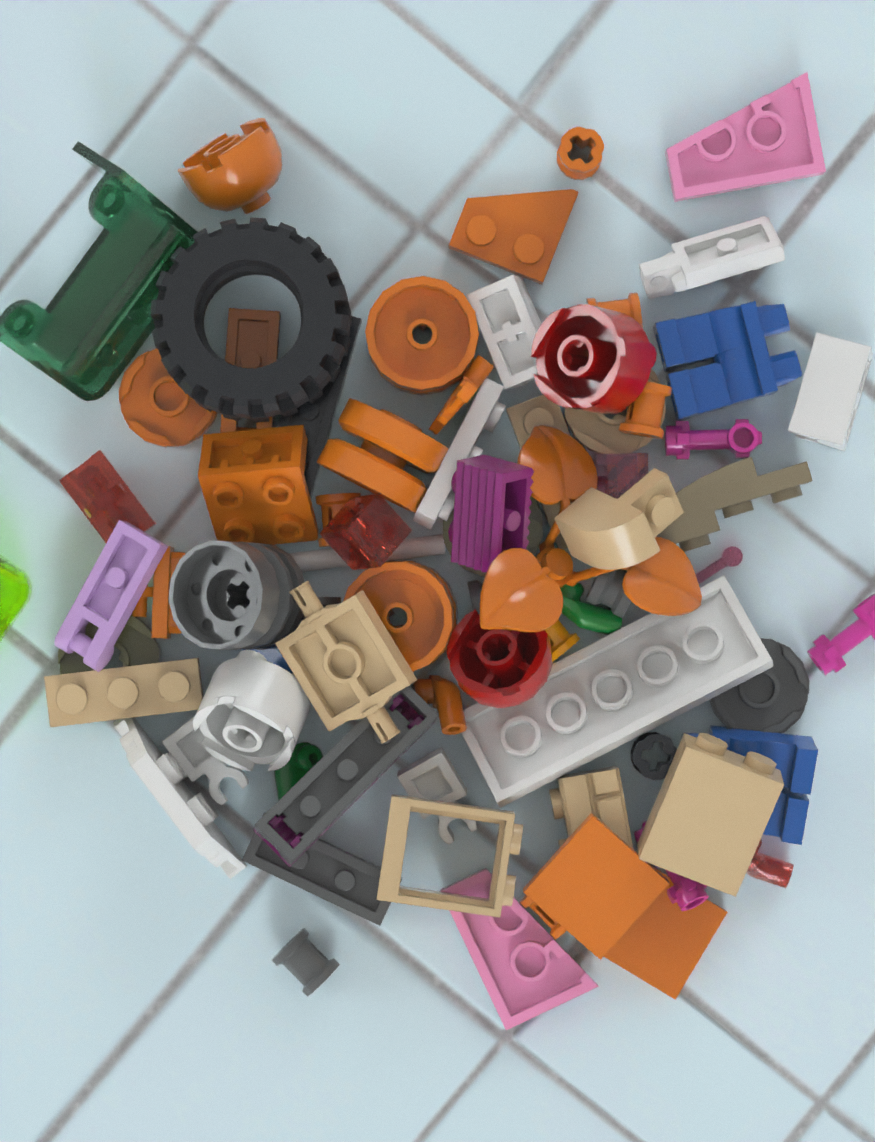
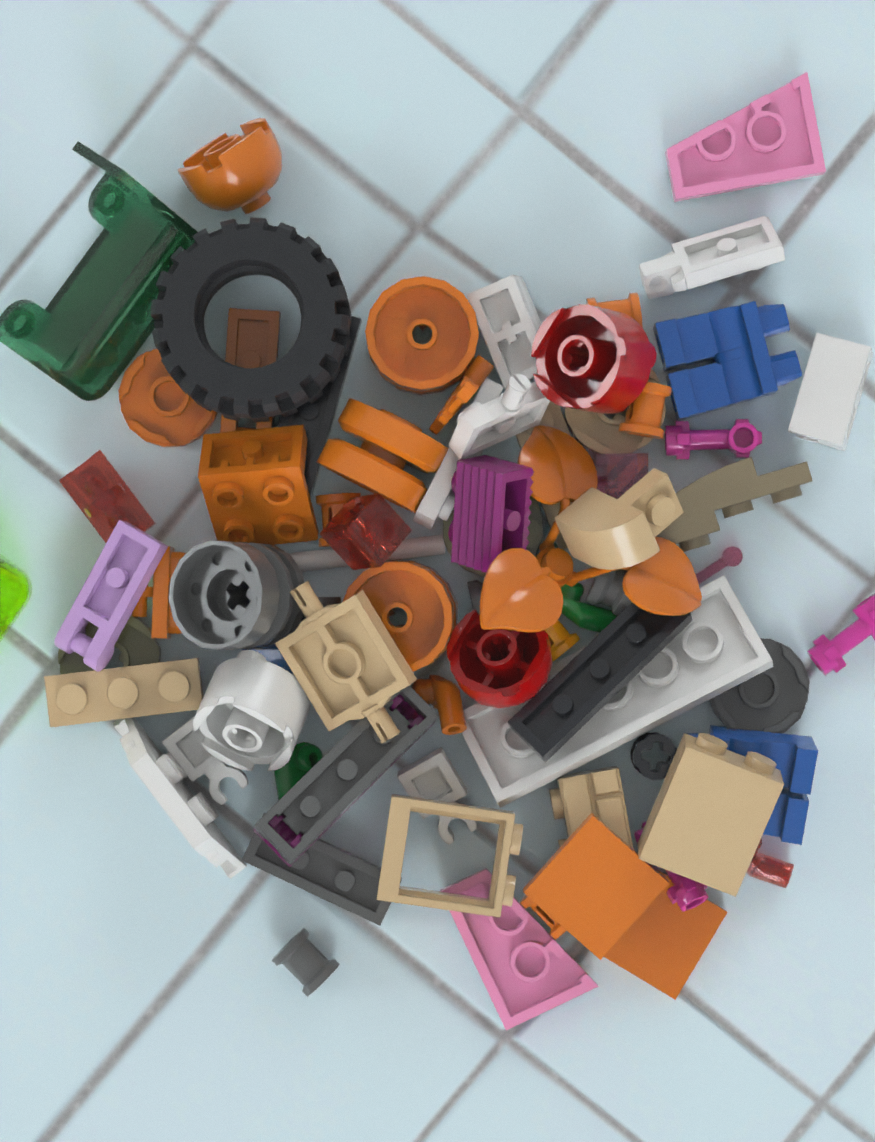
orange wing [448,189,579,285] -> none
orange bush [557,127,604,180] -> none
none -> white plate [448,374,550,460]
none -> black plate [507,603,693,763]

